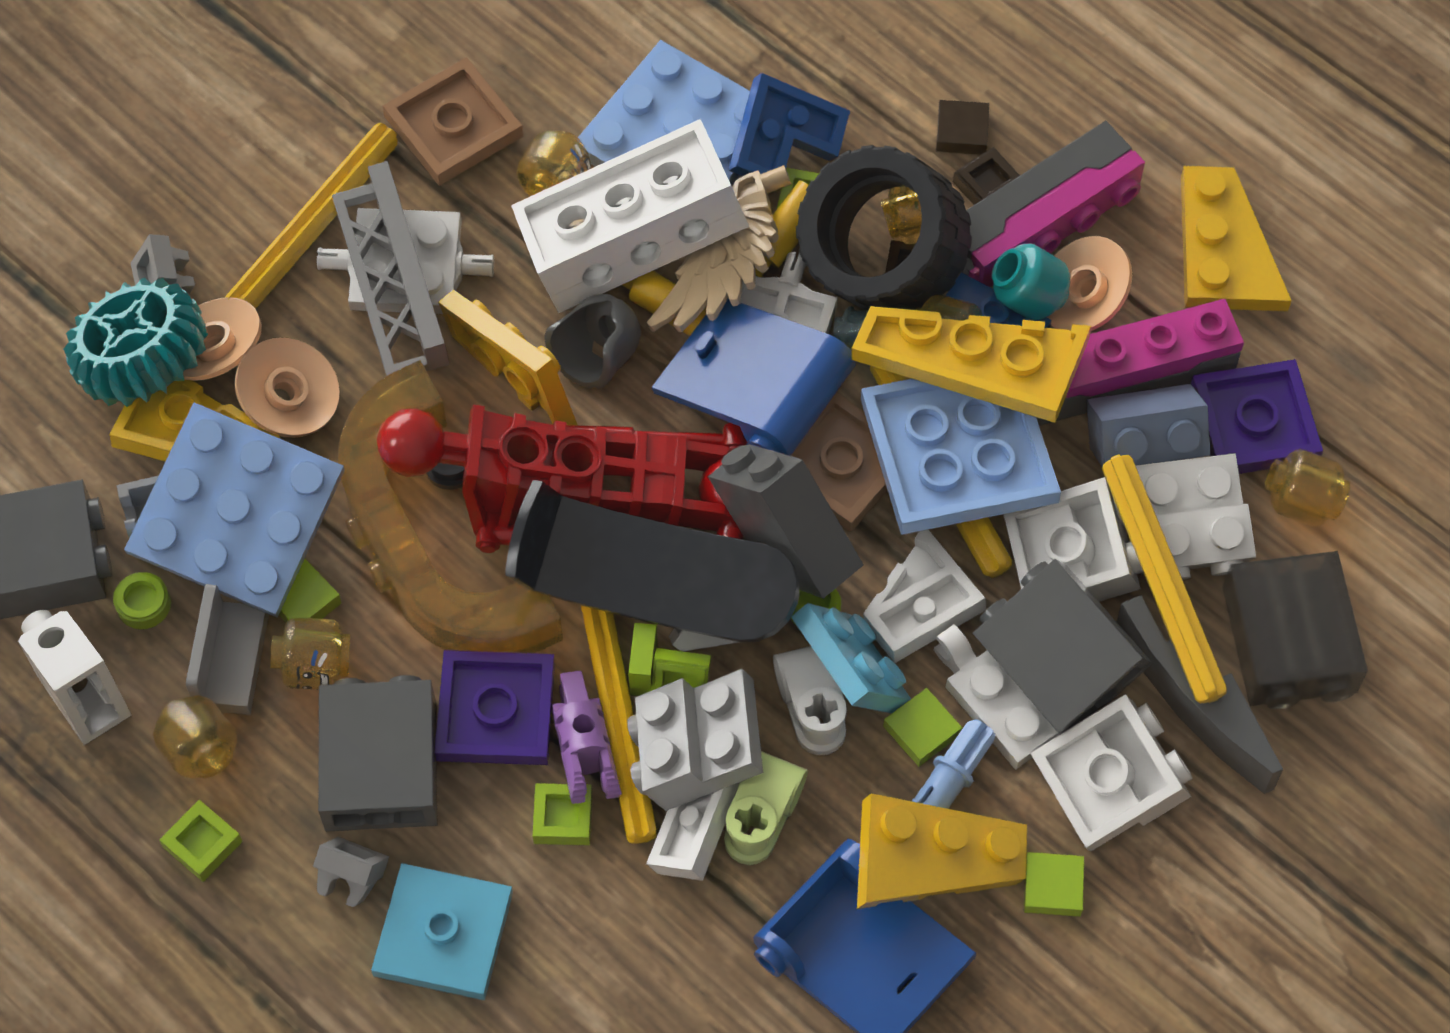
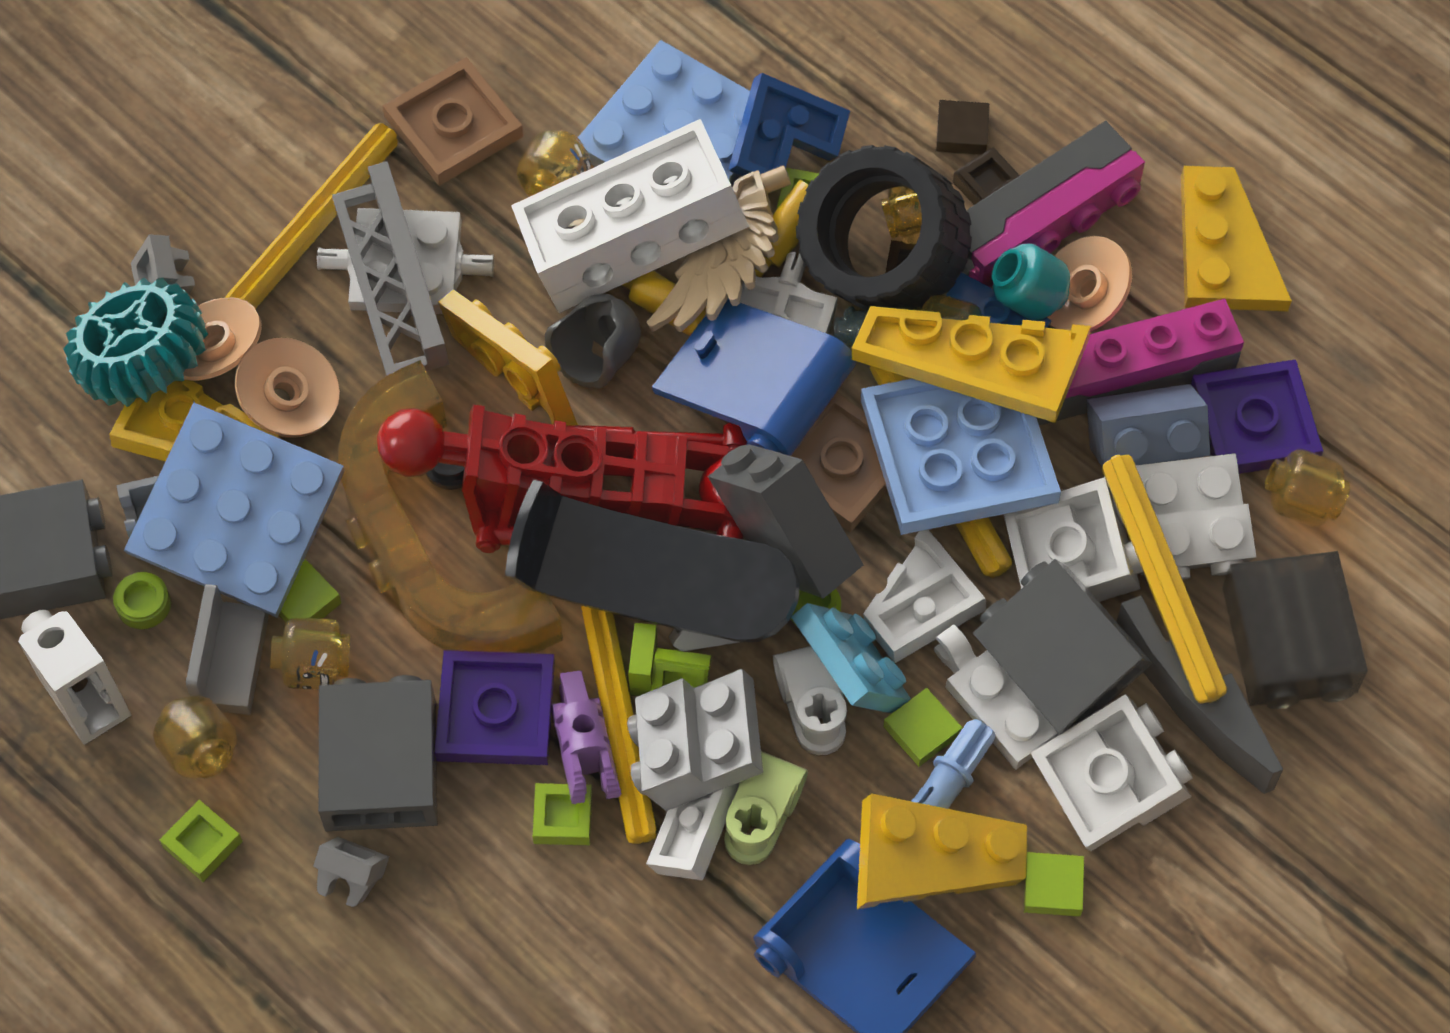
medium azure plate [371,863,513,1000] -> none

